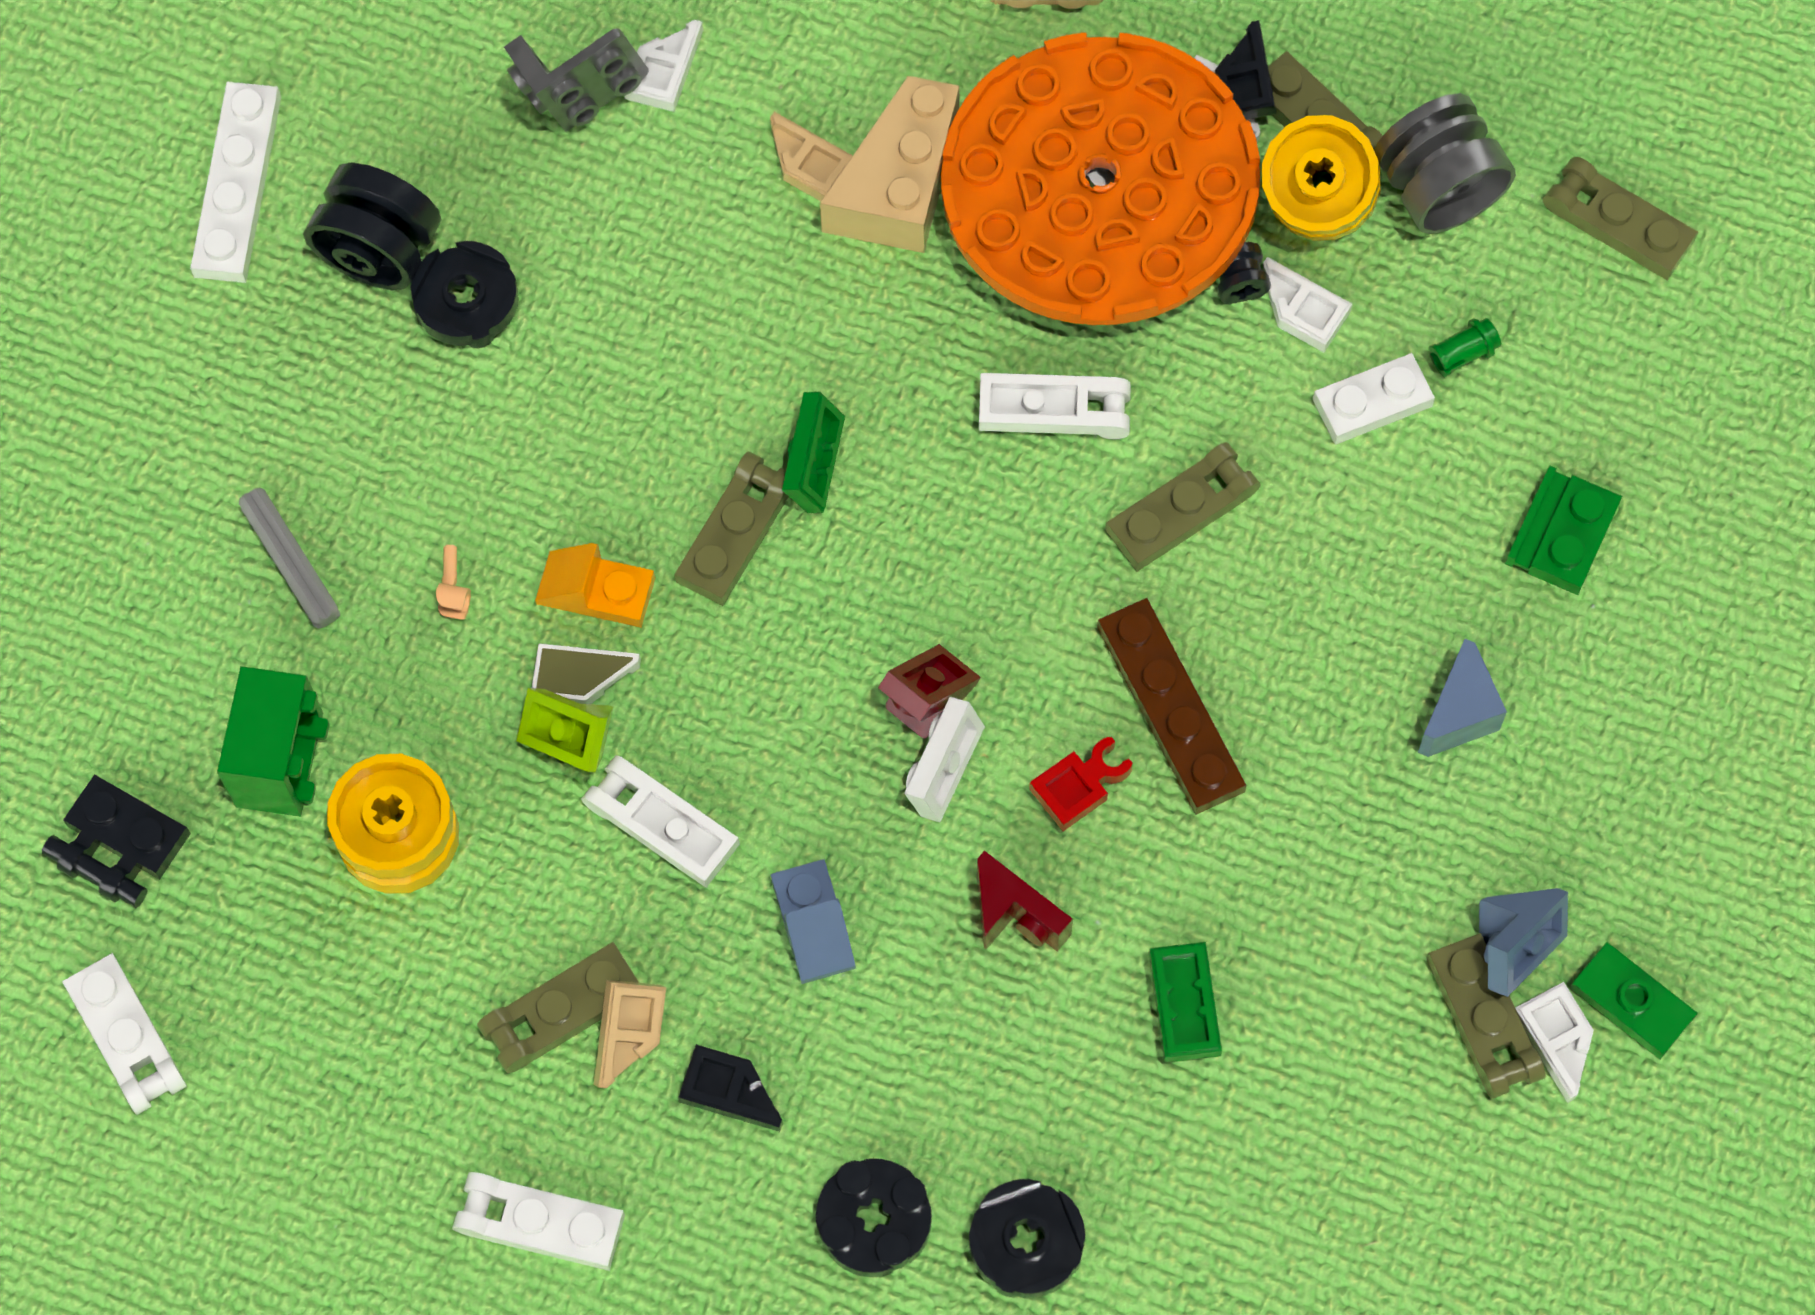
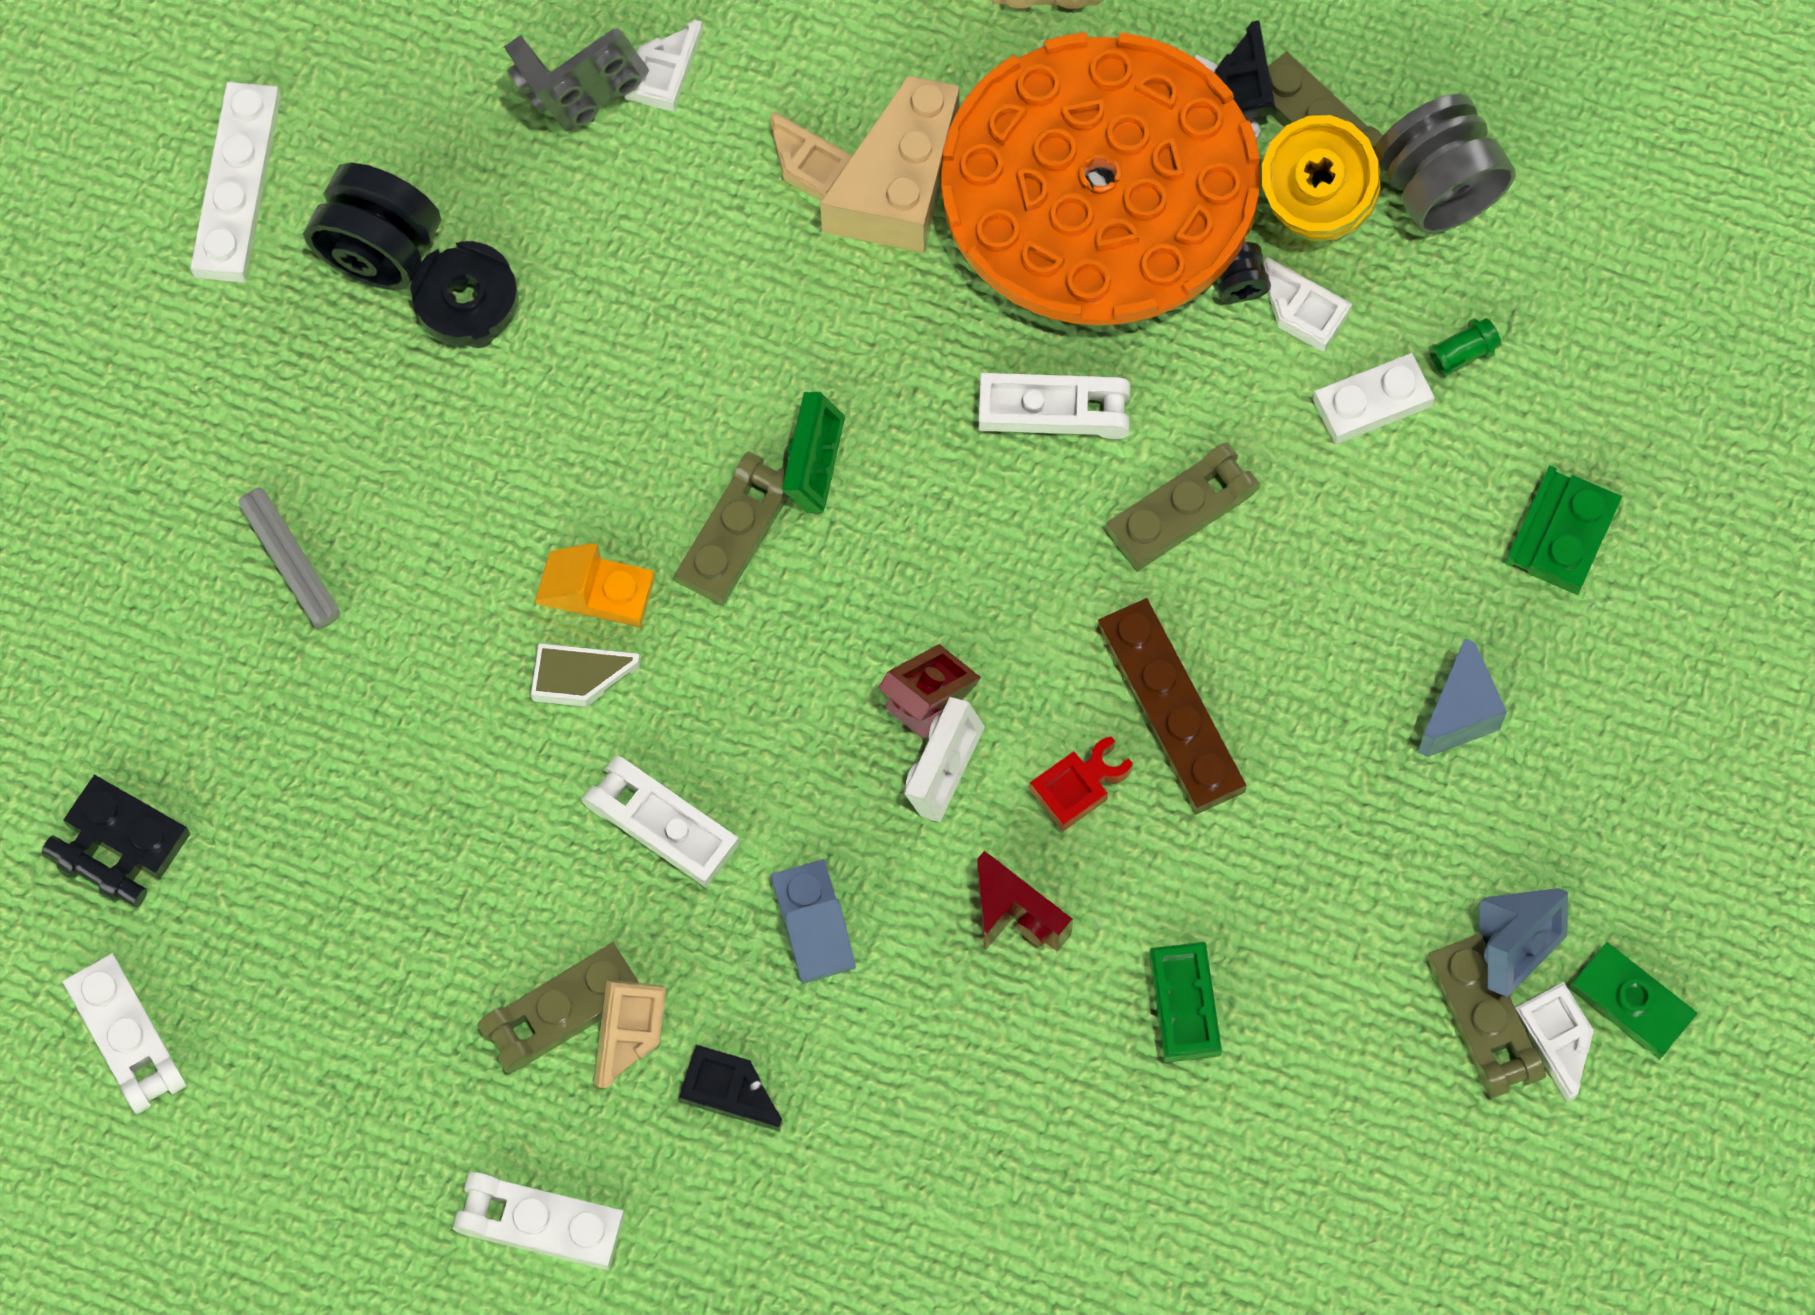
green container [217,666,330,817] -> none
yellow wheel [327,753,459,894] -> none
light nougat hand [436,545,471,620] -> none
lime slope [516,688,613,772] -> none
black plate [816,1158,932,1277] -> none
black plate [969,1179,1085,1298] -> none
olive plate [1543,157,1698,281] -> none

